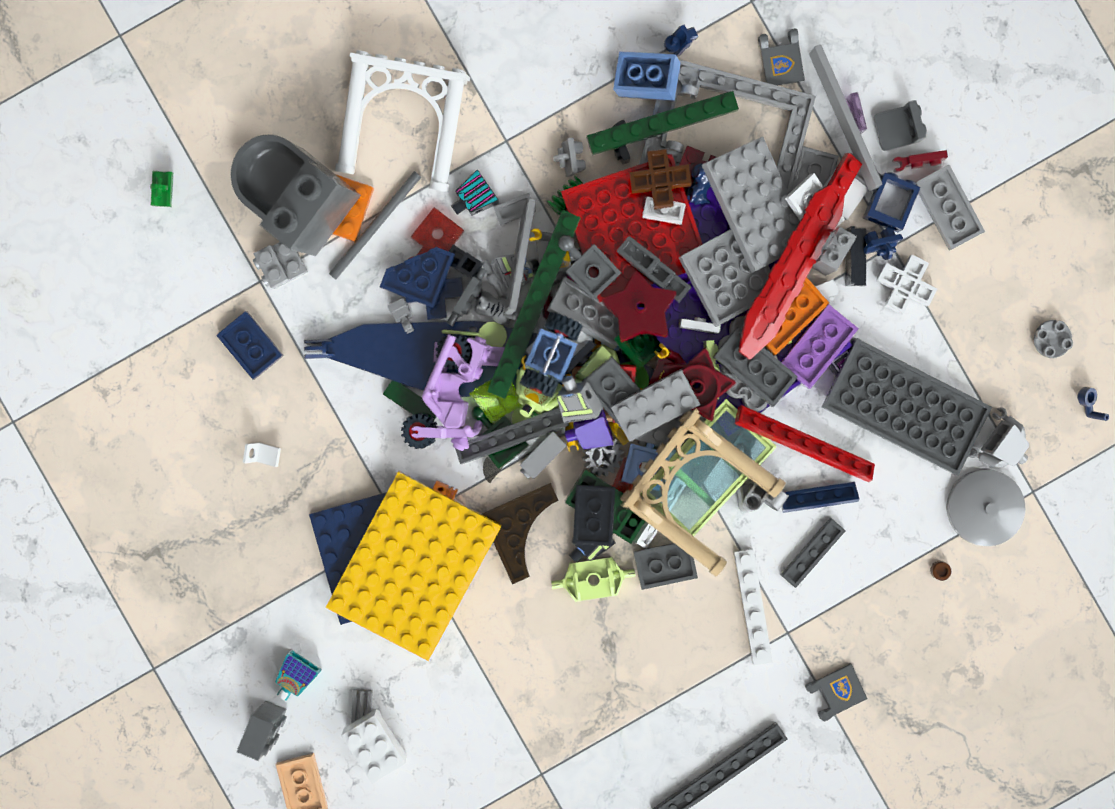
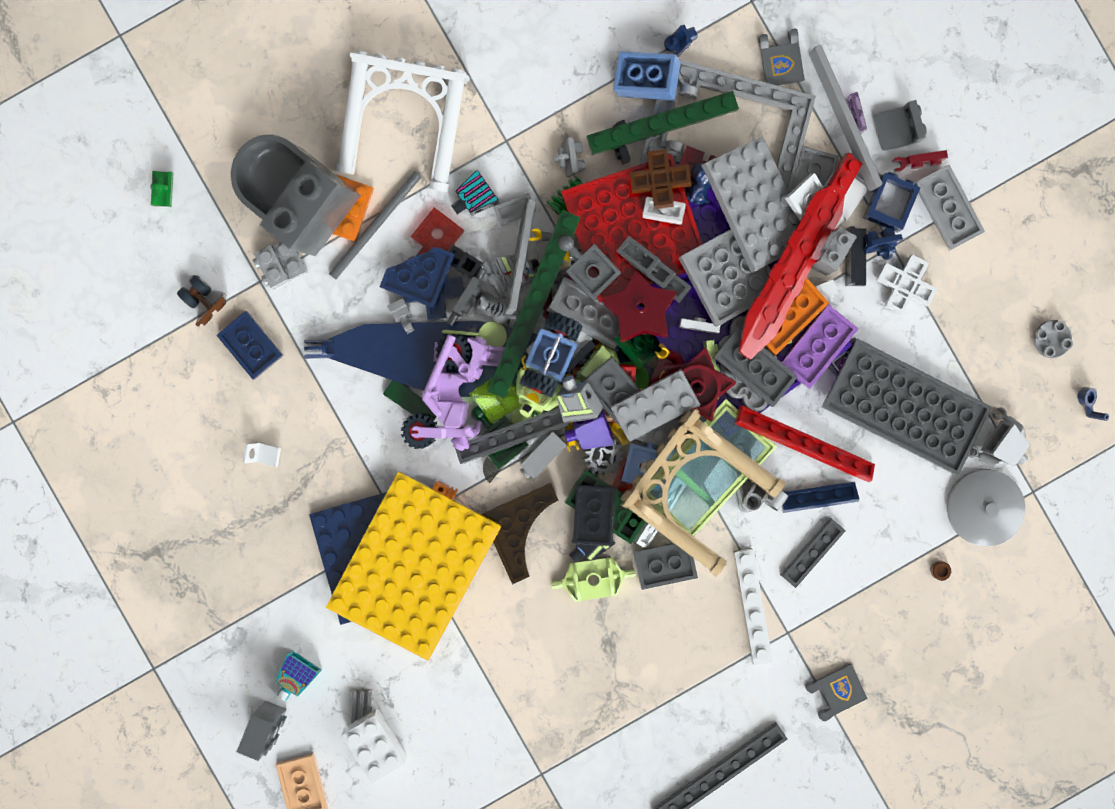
none -> plate [177,275,227,327]

